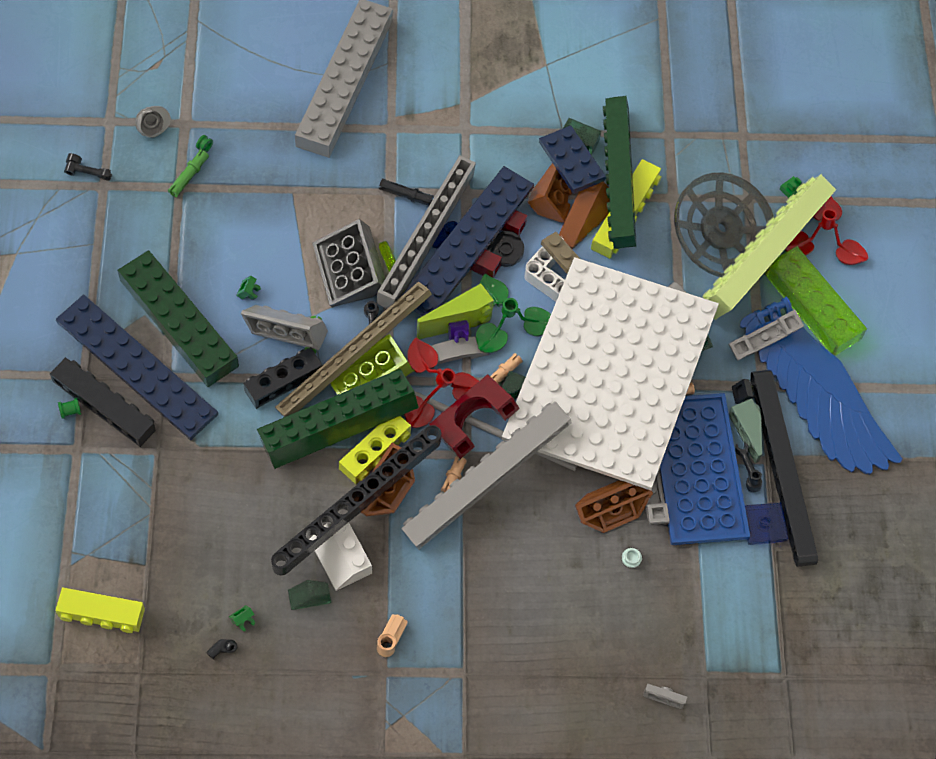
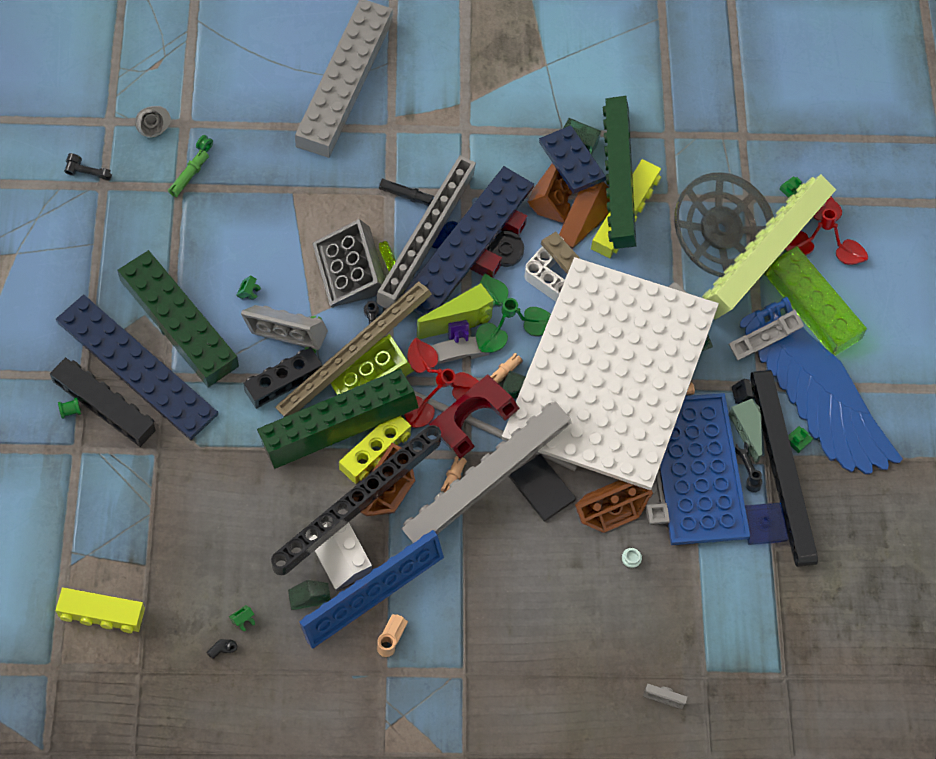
none -> blue plate [299,530,444,649]
none -> black tile [509,454,576,522]
none -> green tile [788,426,813,454]

